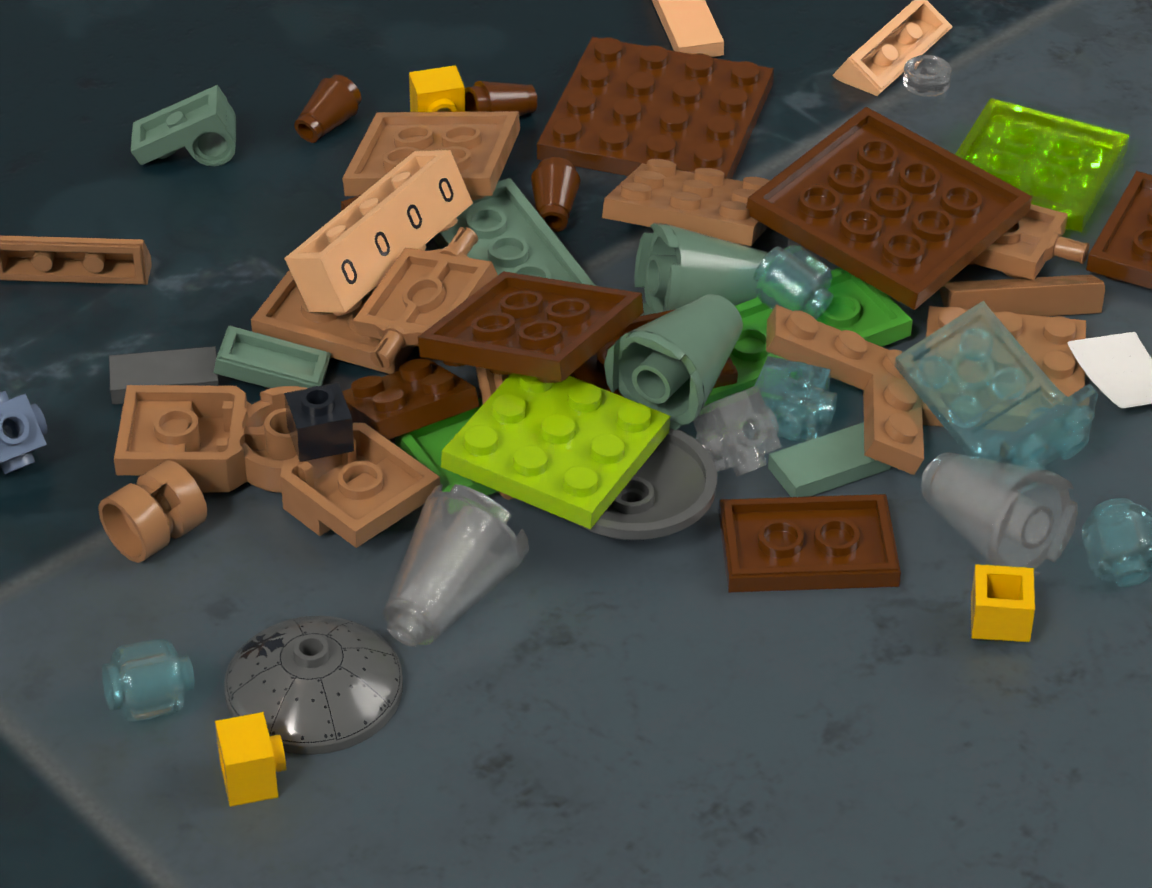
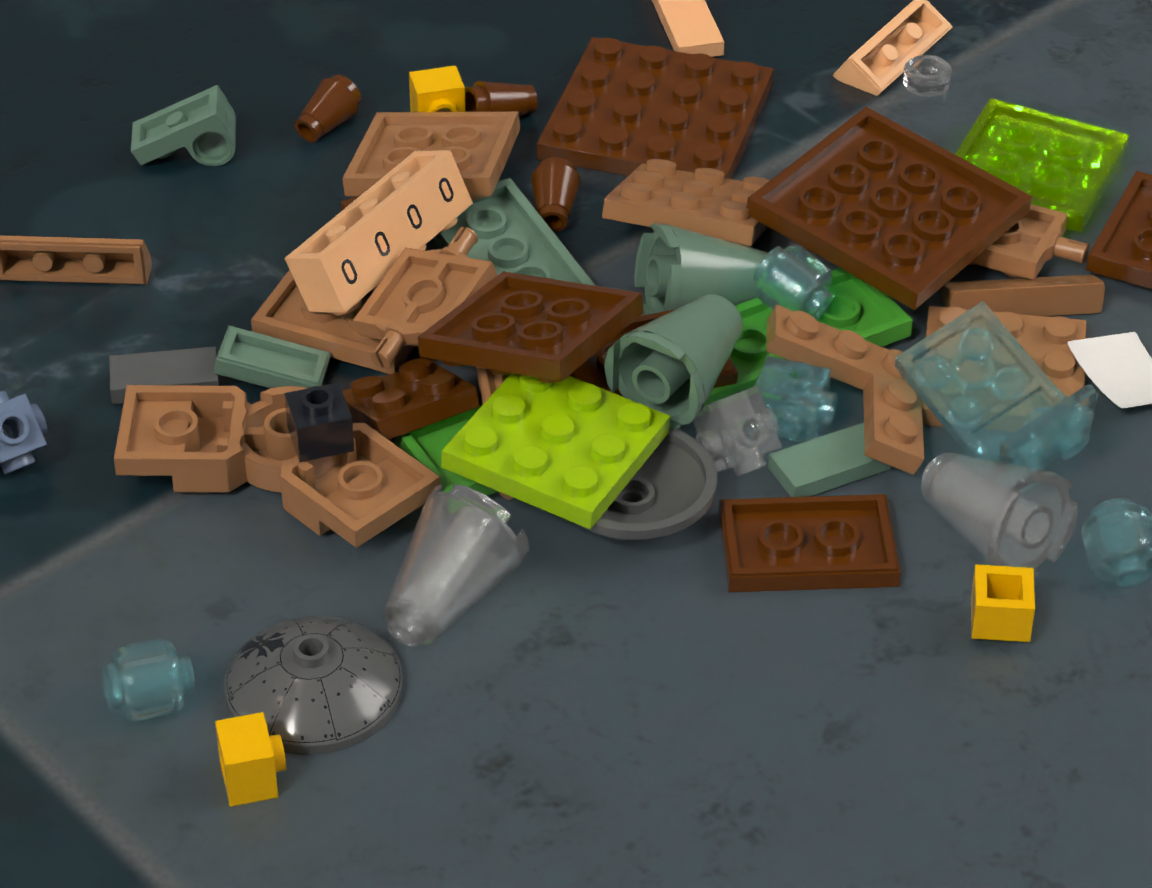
medium nougat wheel [98,460,207,563] -> none

